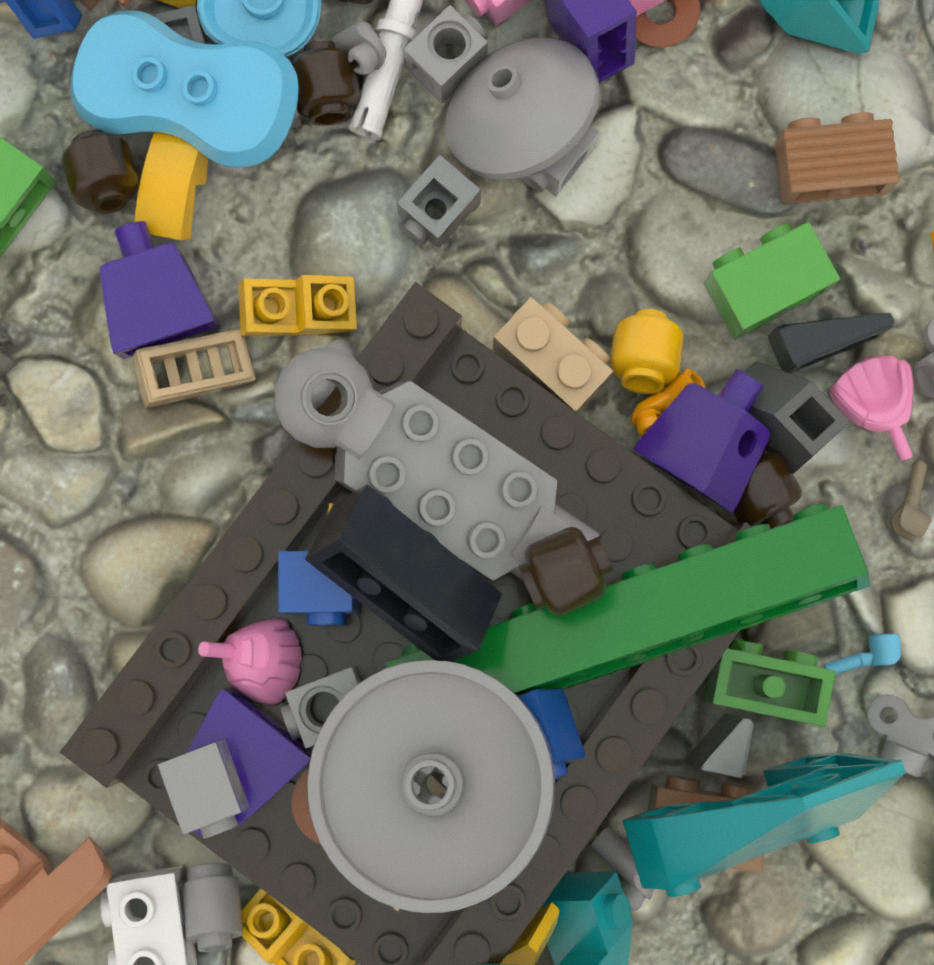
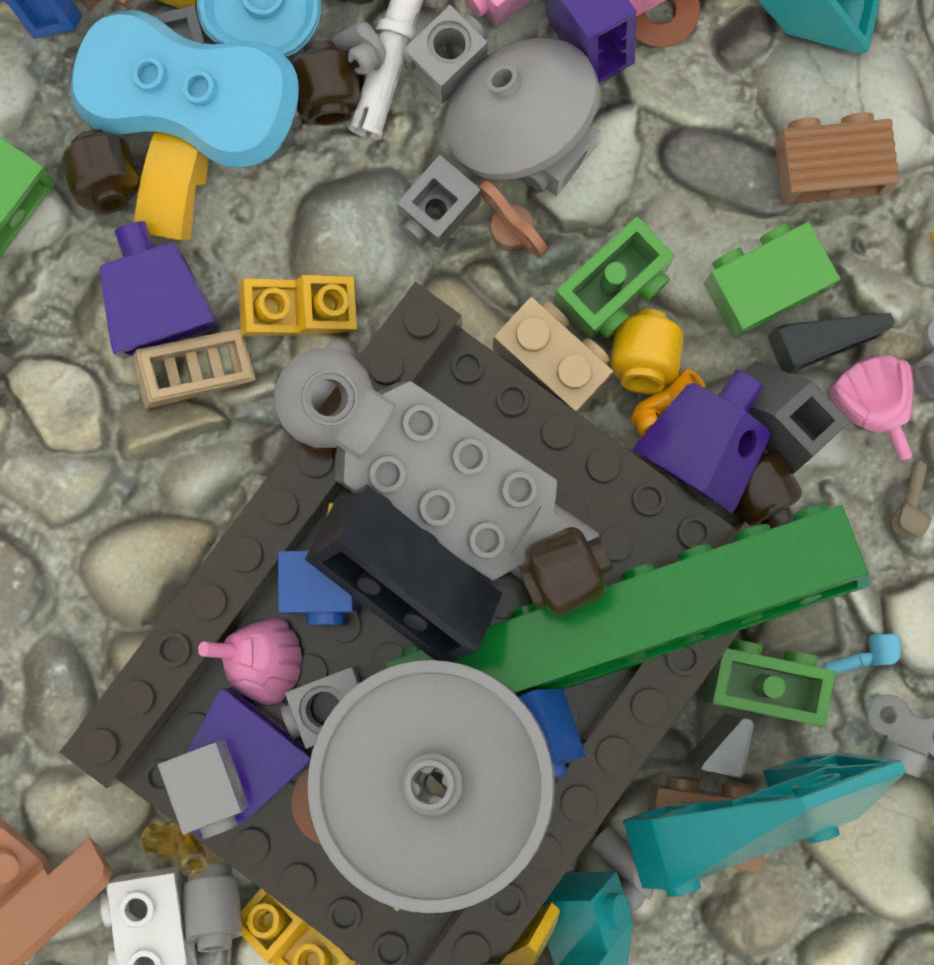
none -> clear yellow arm [141,821,208,876]
none -> nougat piece [478,180,548,258]
none -> bright green brick [553,216,675,340]

